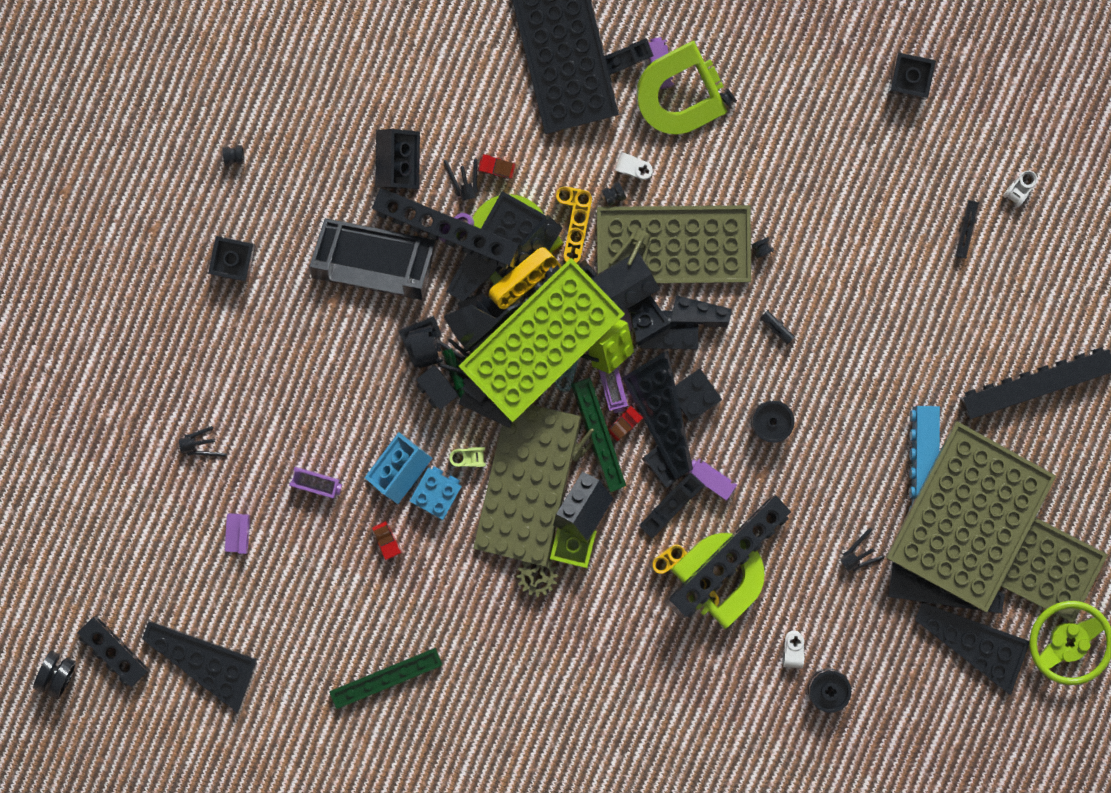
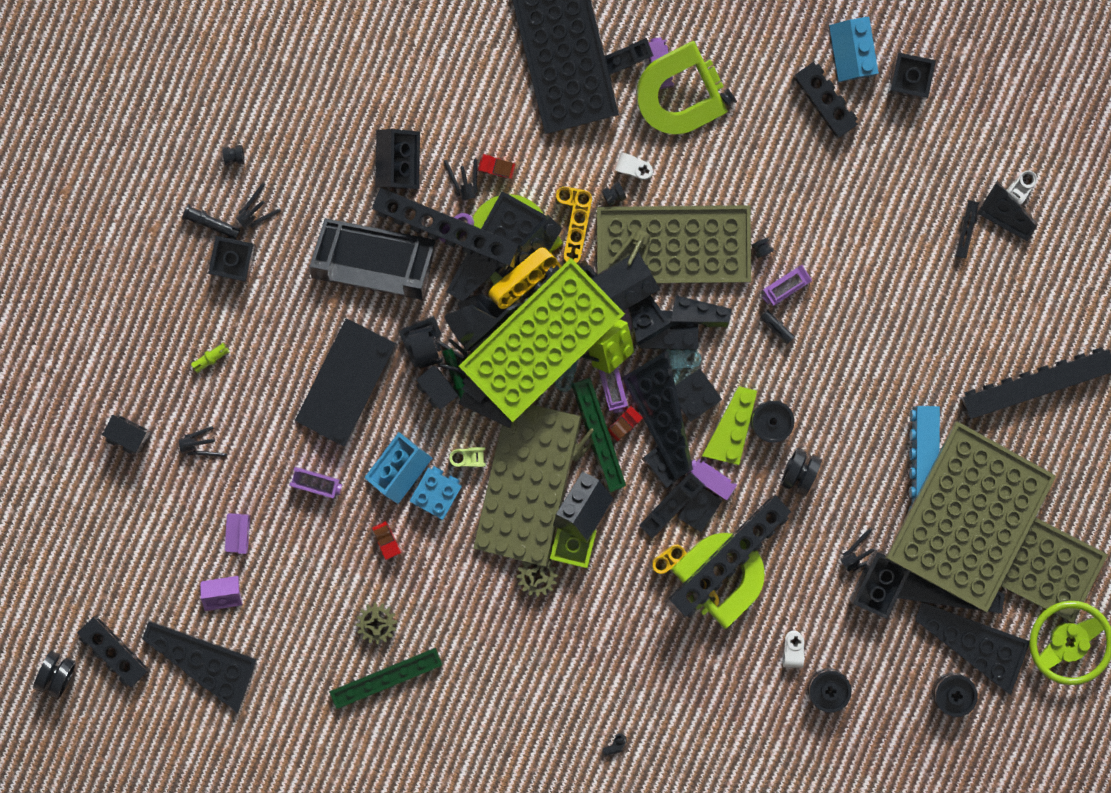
none -> black brick [102,414,152,454]
none -> black pin [182,204,240,240]
none -> lime pin [191,343,230,373]
none -> medium lavender panel [201,576,242,611]
none -> black plant [236,183,281,229]
none -> black slope [295,318,397,447]
none -> olive gear [356,602,398,644]
none -> black arm [603,733,627,757]
none -> clear light blue piece [665,350,702,369]
none -> black plate [678,488,722,532]
none -> lime wing [702,386,757,465]
none -> medium lavender window [761,265,812,306]
none -> black wheel [780,447,822,497]
none -> black brick [793,62,858,139]
none -> dark azure slope [829,16,879,82]
none -> black slope [849,548,910,619]
none -> black wheel [932,672,978,717]
none -> black wing [977,180,1038,241]

